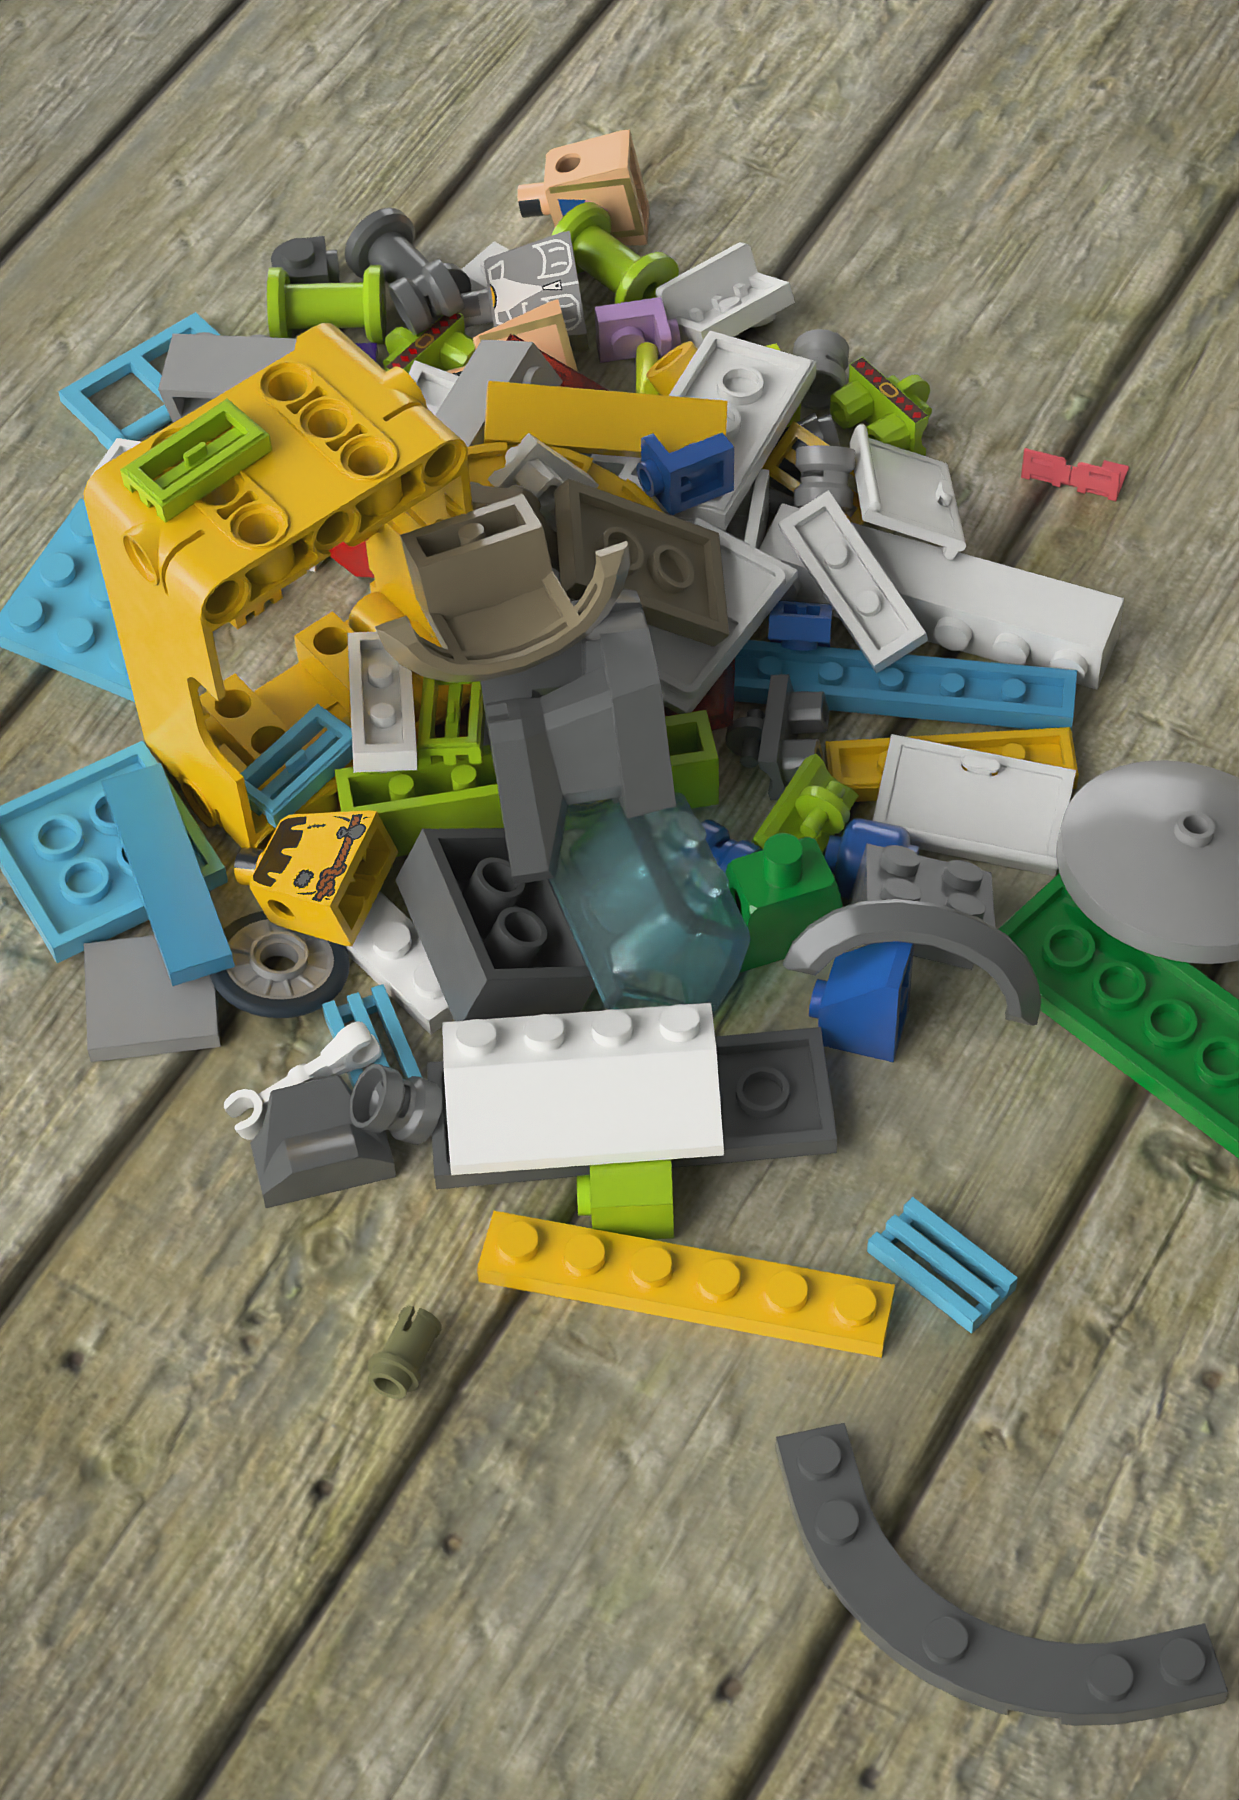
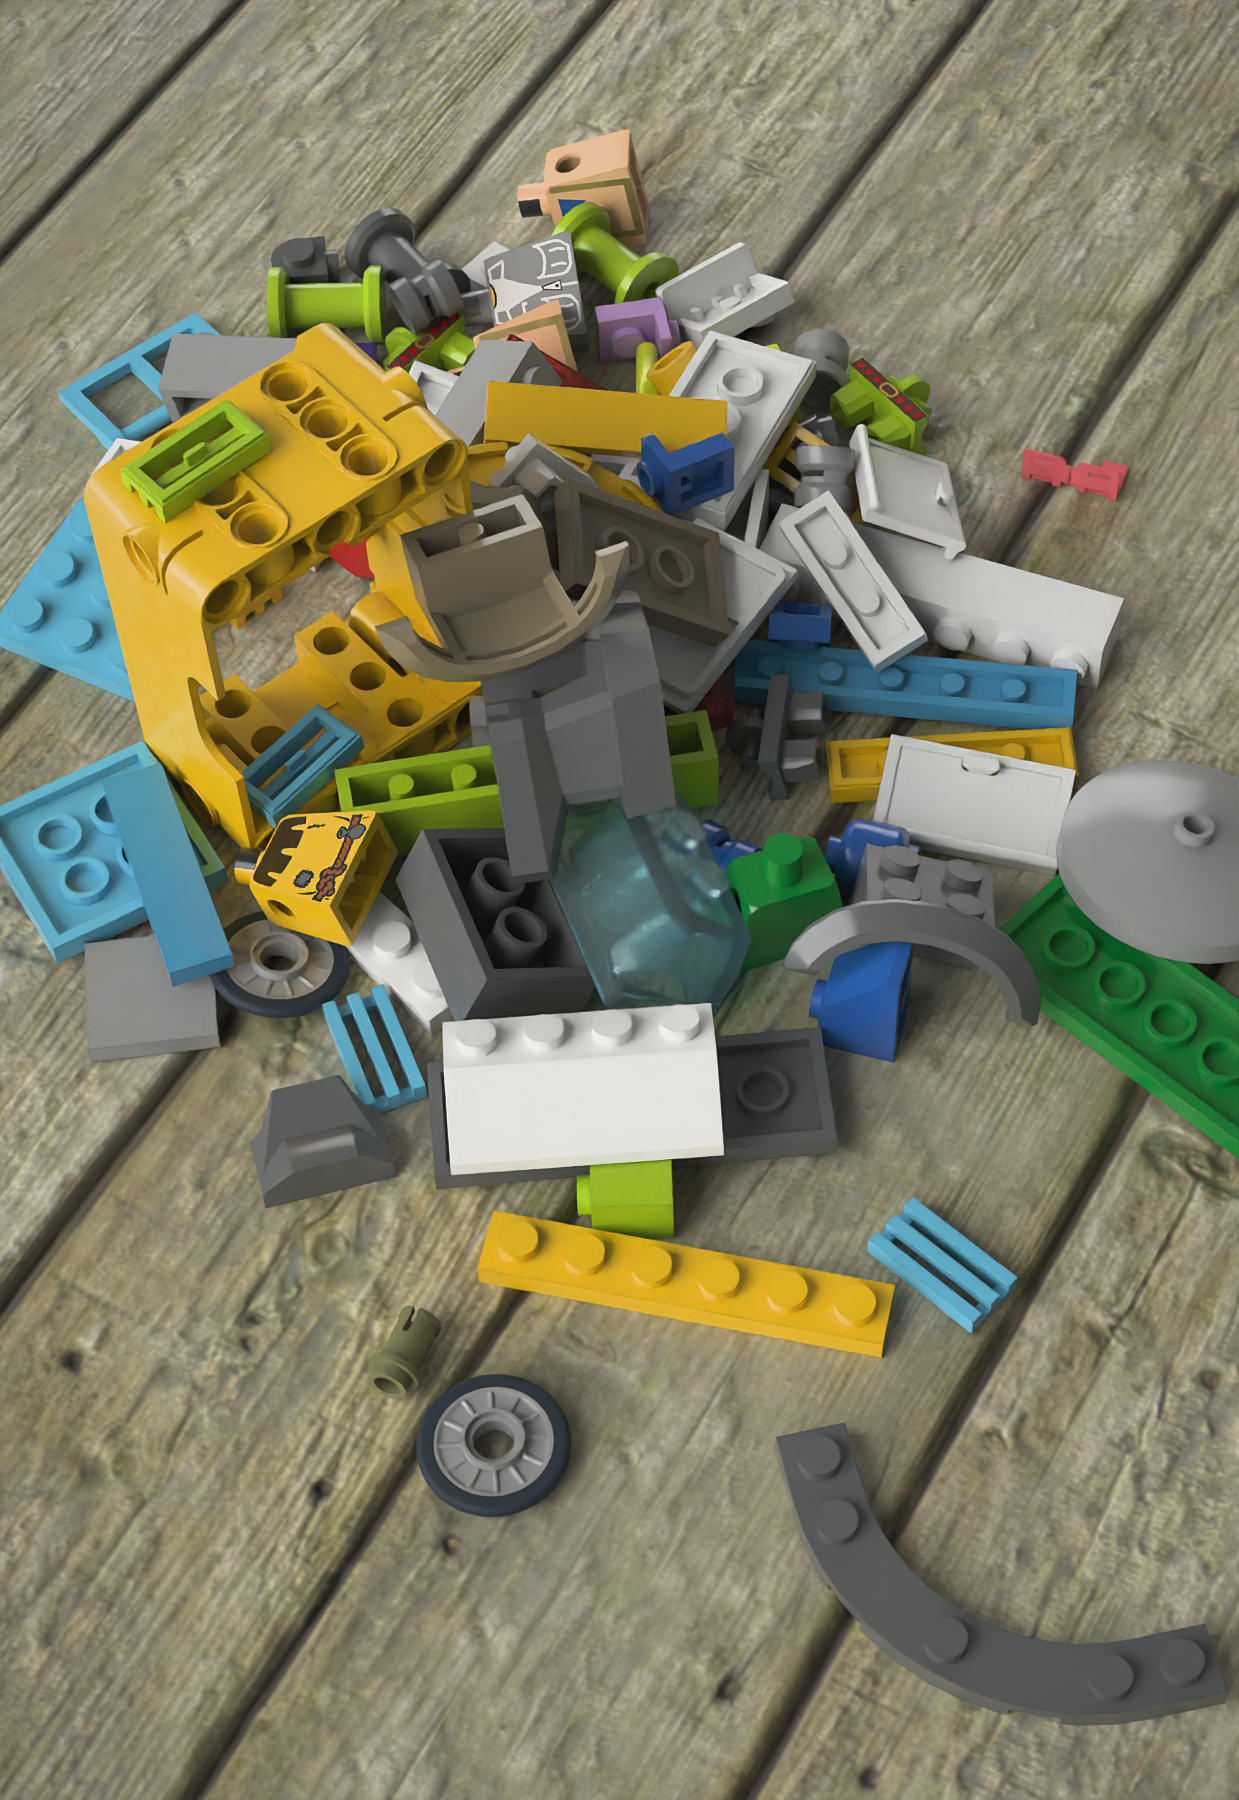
white piece [224,1021,382,1140] -> none
white plate [347,632,417,773] -> none
dark grey wheel [349,1063,442,1145] -> none
lime tile [417,677,486,767] -> none
lime hips [751,754,859,853] -> none
none -> wheel [416,1374,572,1517]

